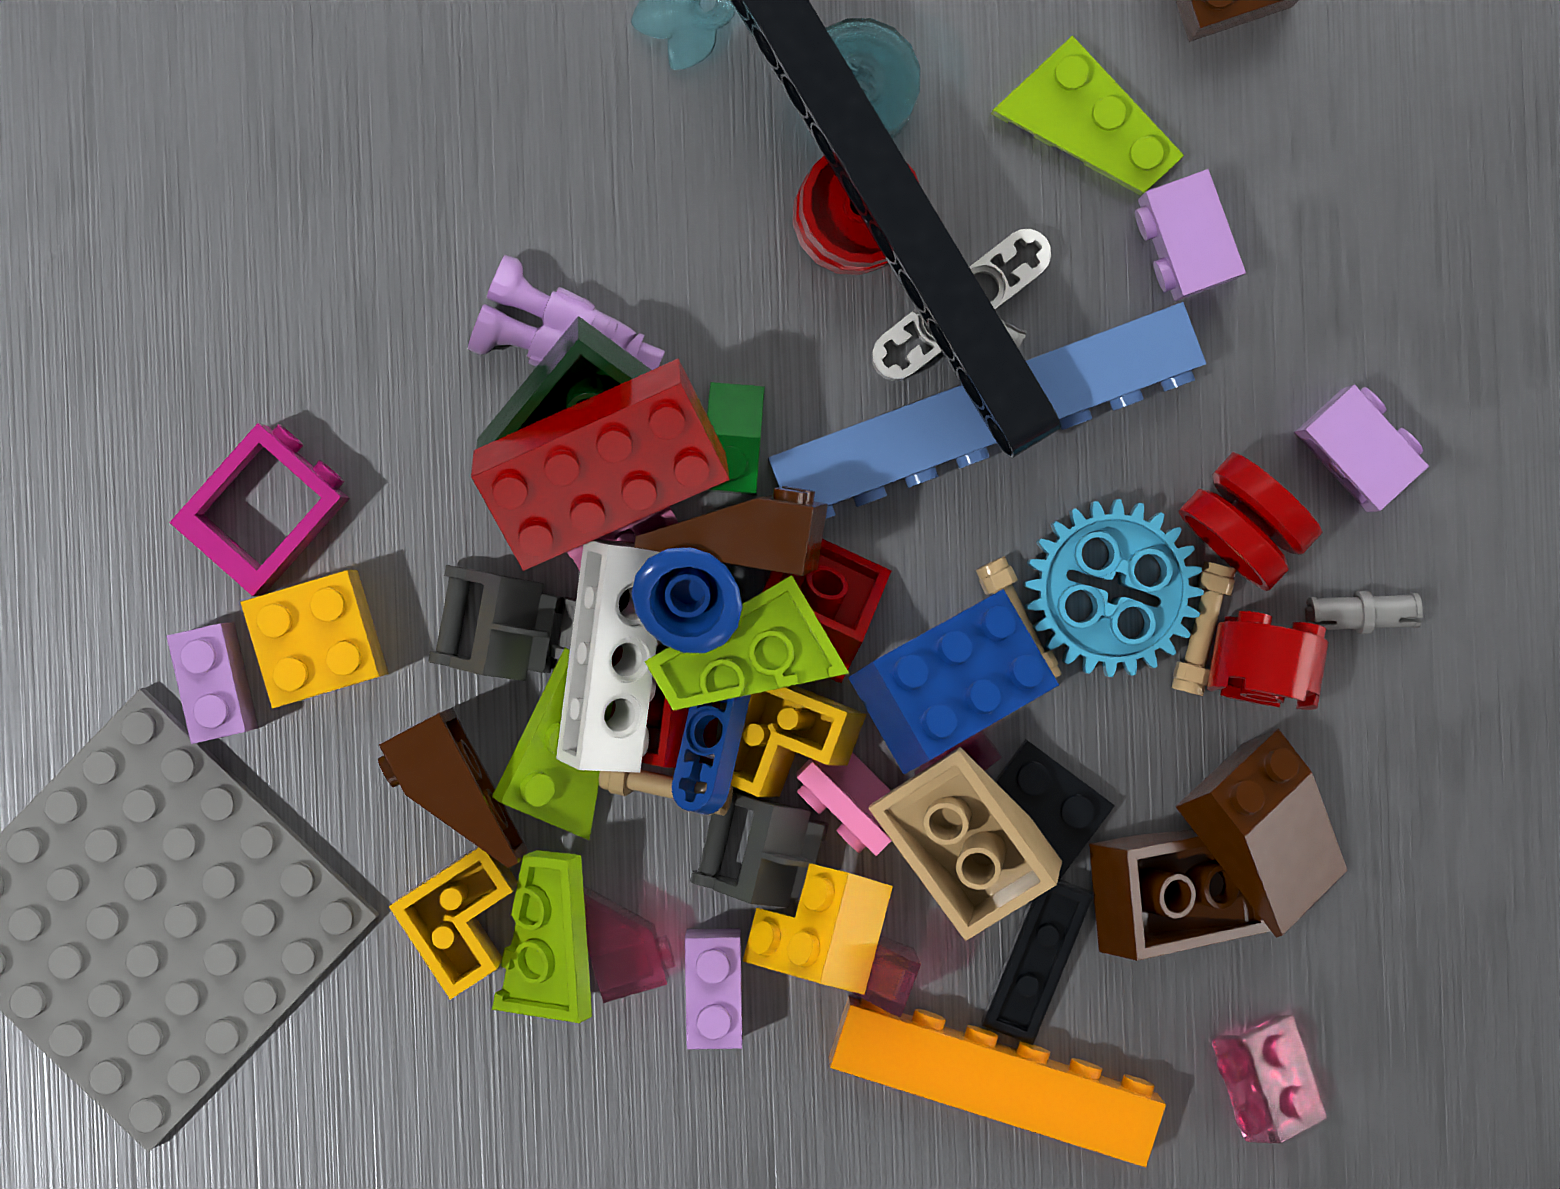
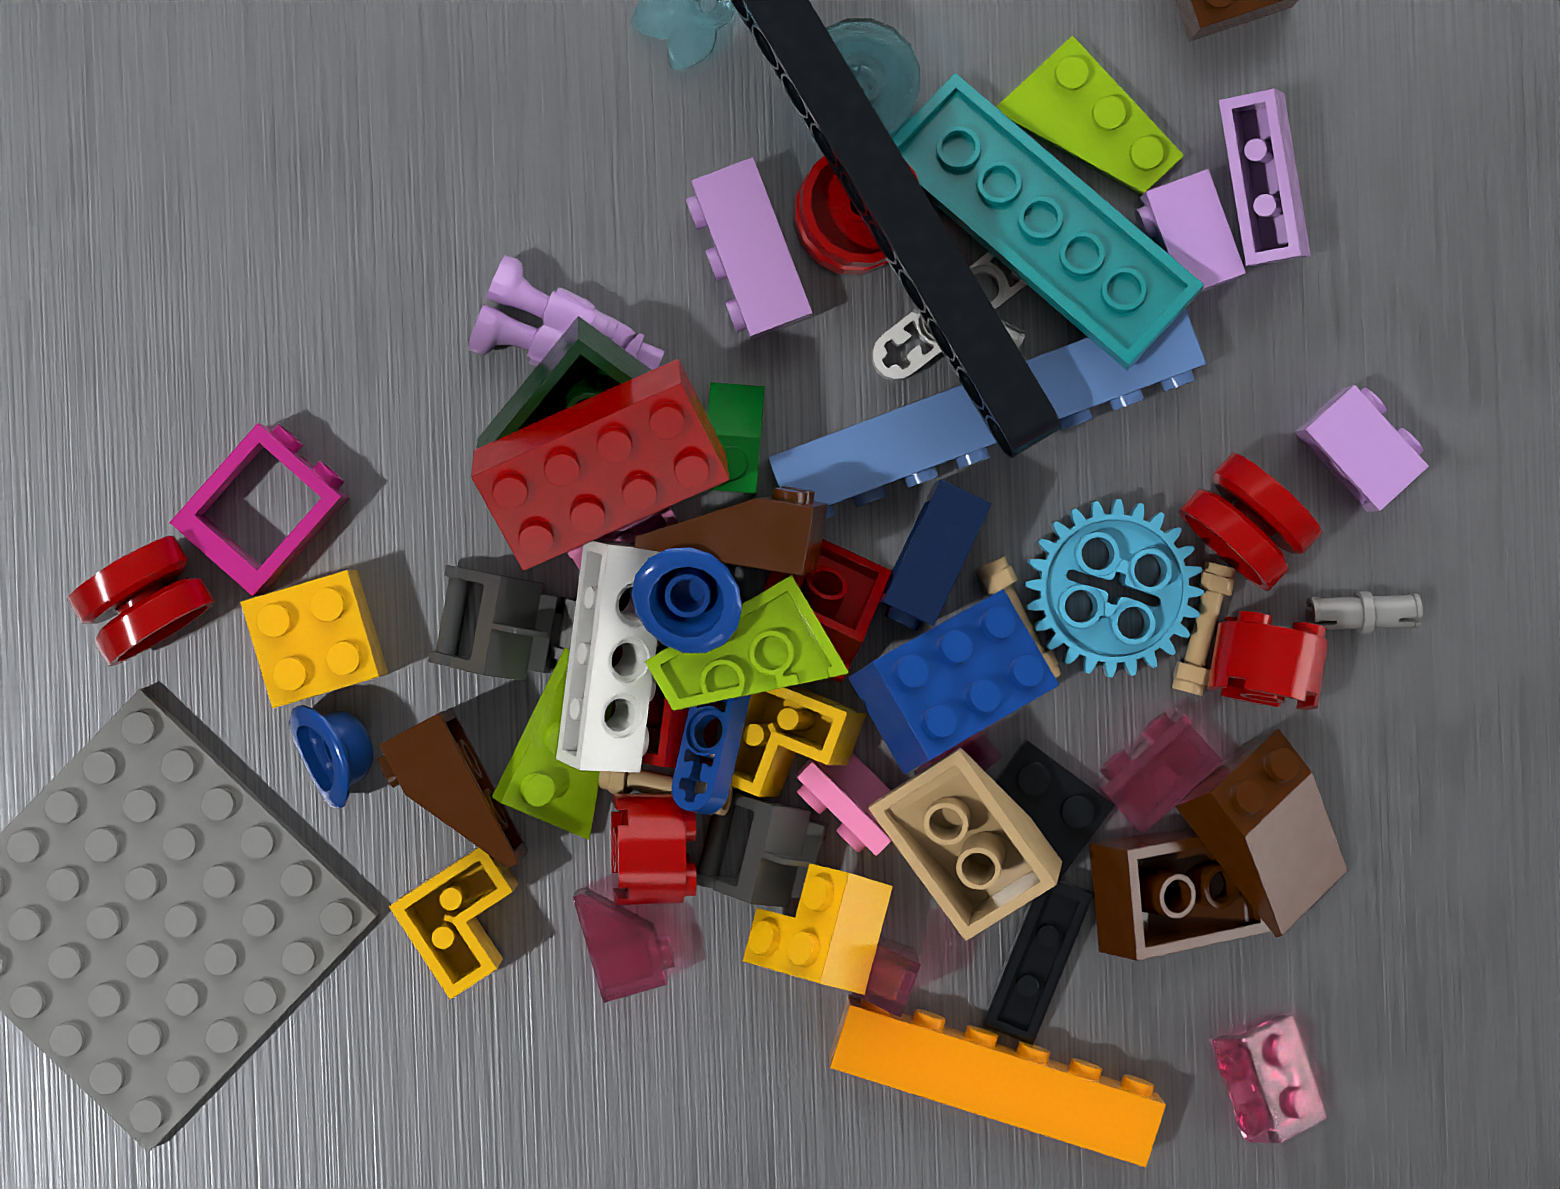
lavender brick [166,622,258,744] -> none
lime wing [492,850,592,1023] -> none
lavender brick [685,928,743,1049] -> none
none -> red wheel [67,536,216,666]
none -> blue hat [289,705,374,809]
none -> red brick [610,793,697,905]
none -> lavender brick [685,157,813,341]
none -> dark blue window [879,479,992,631]
none -> teal plate [892,73,1204,371]
none -> clear pink bracket [1095,711,1223,834]
none -> lavender brick [1219,88,1311,266]

